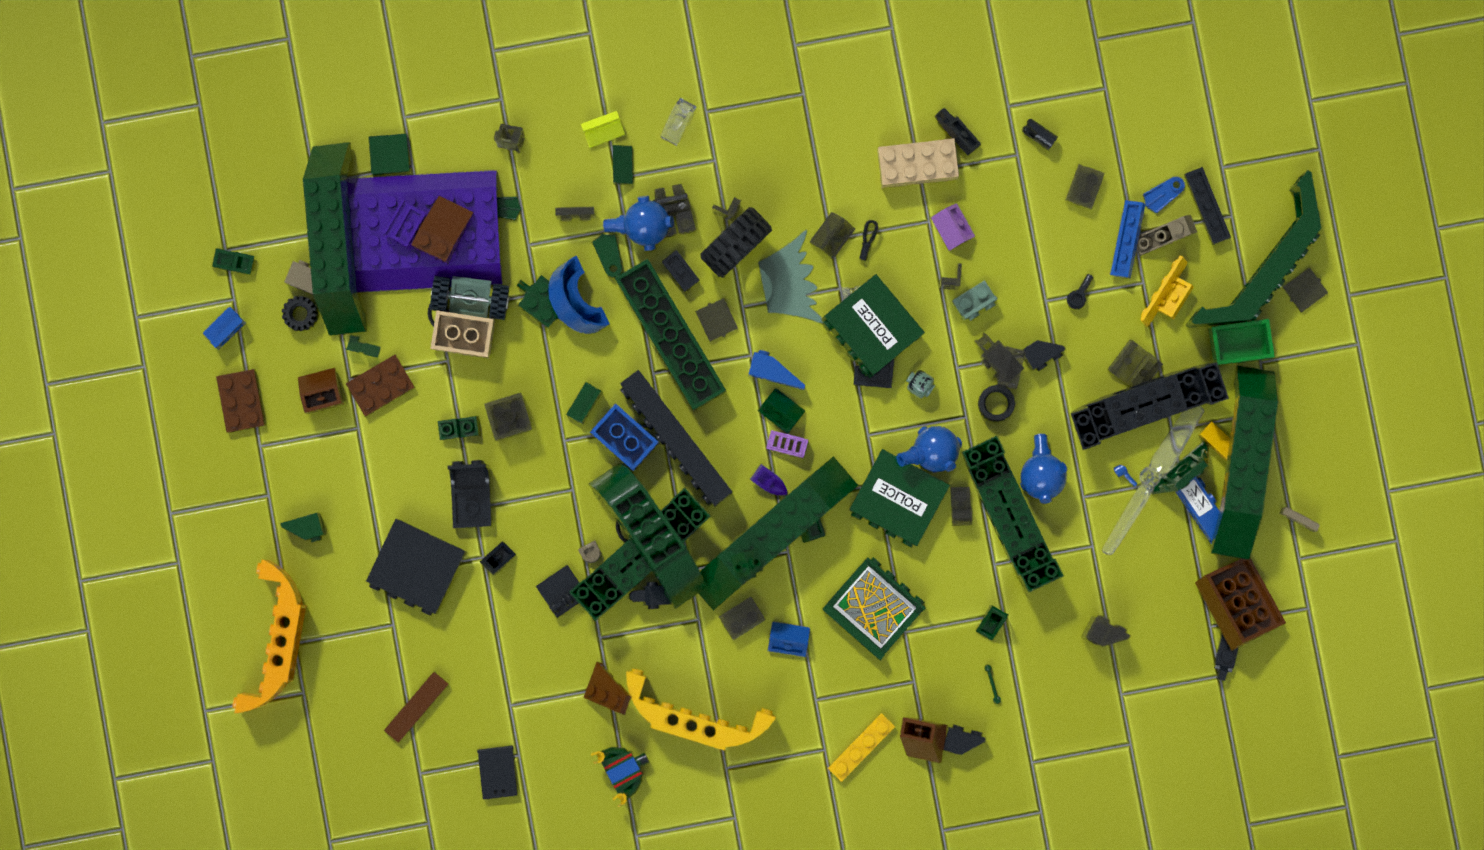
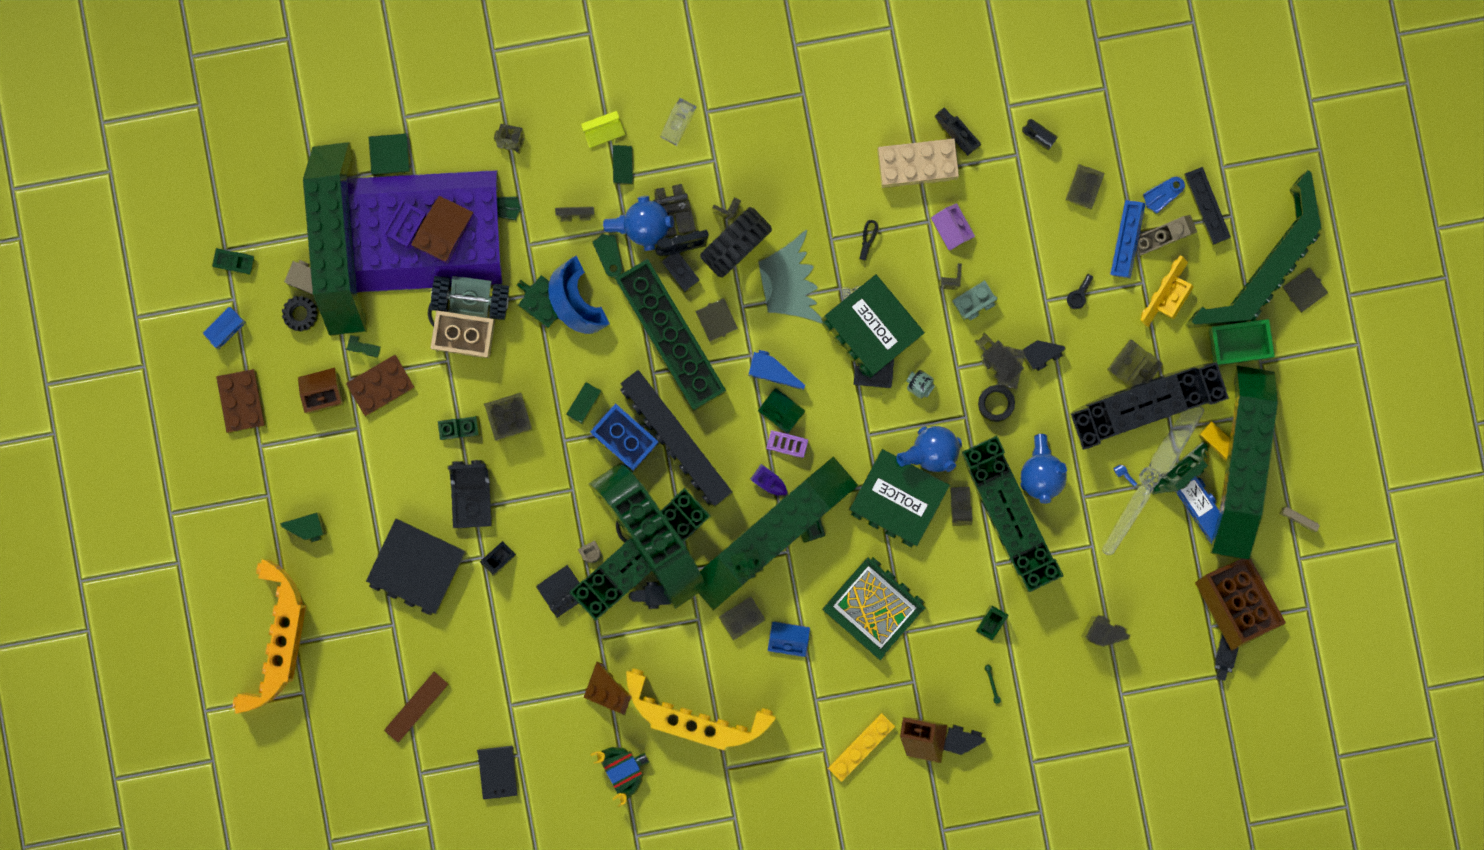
clear smoke panel [810,212,855,259] -> none
none -> black hinge [655,229,709,257]

